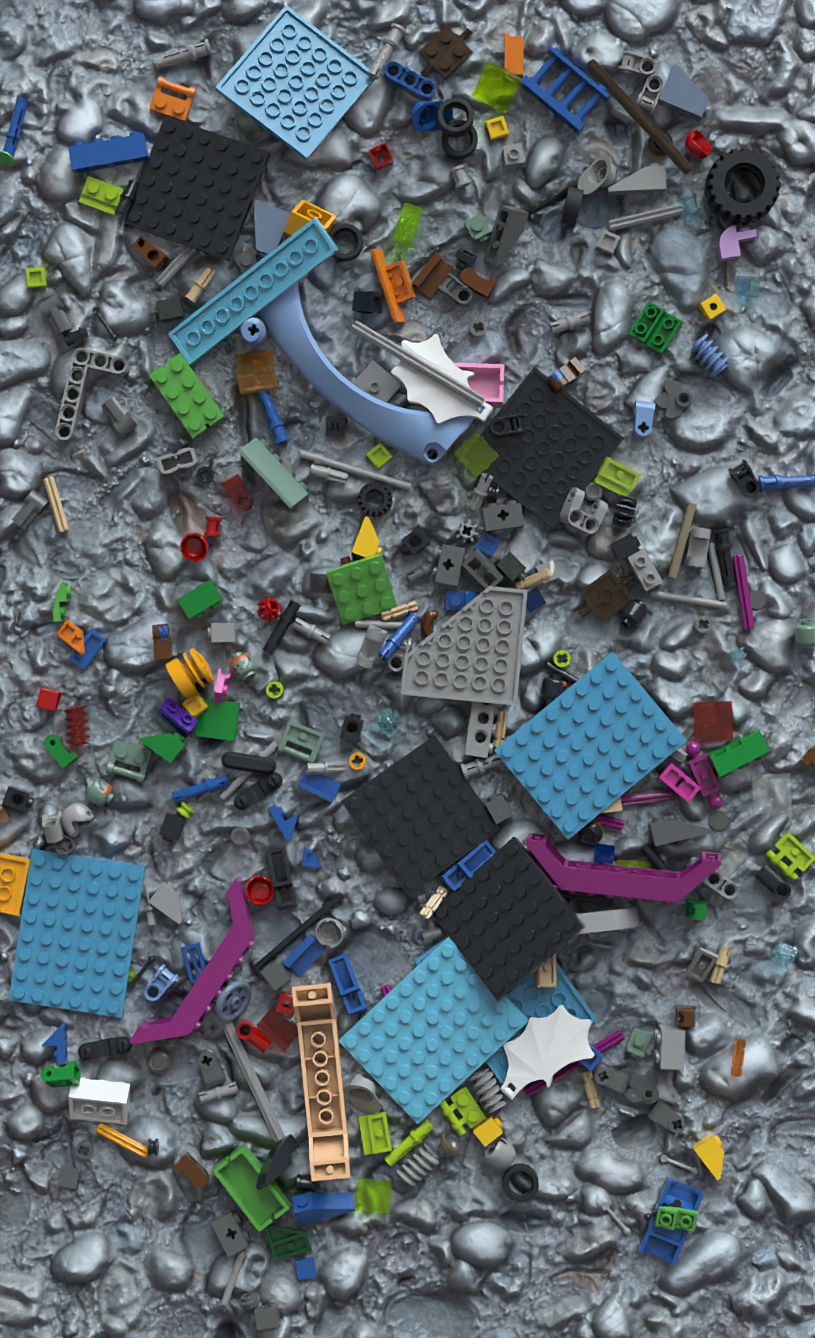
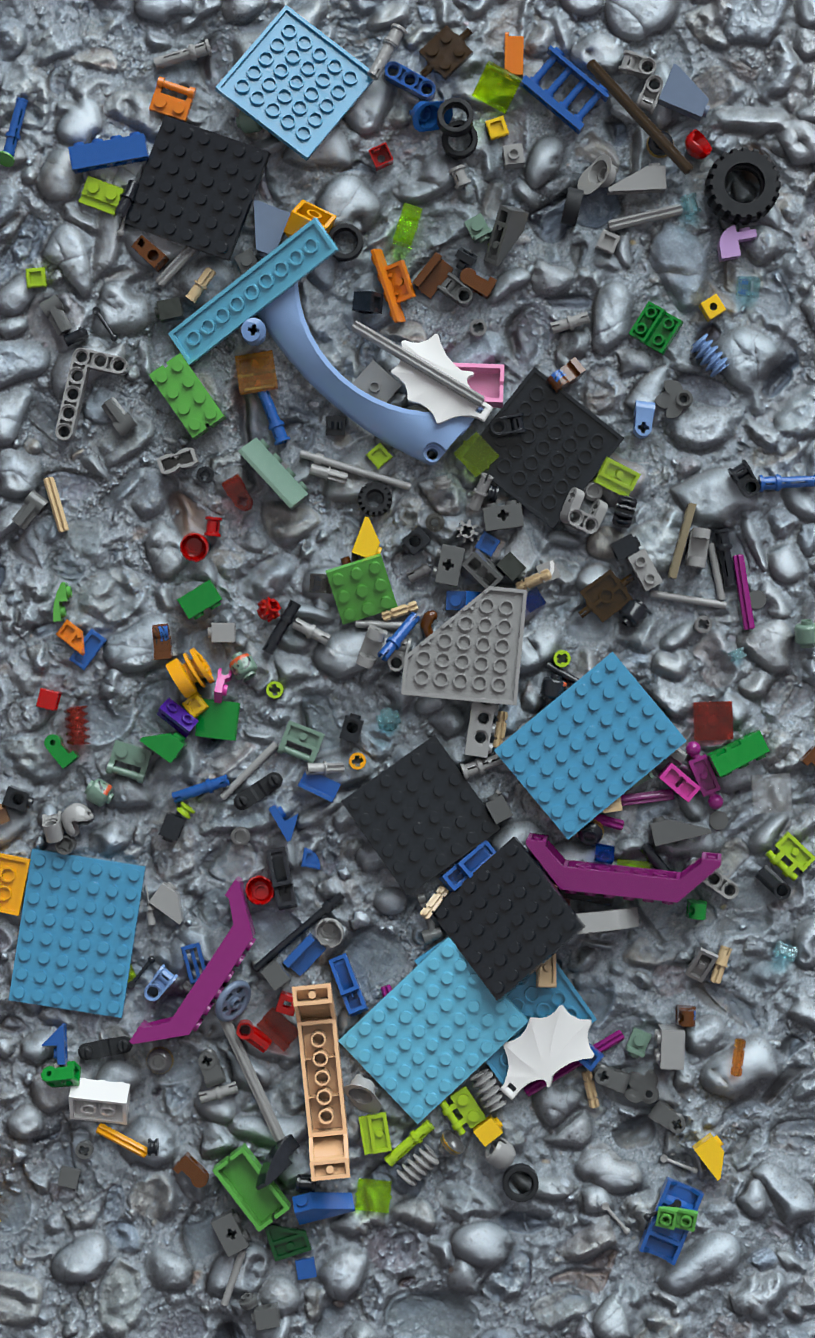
black piece [221,752,276,775] -> none

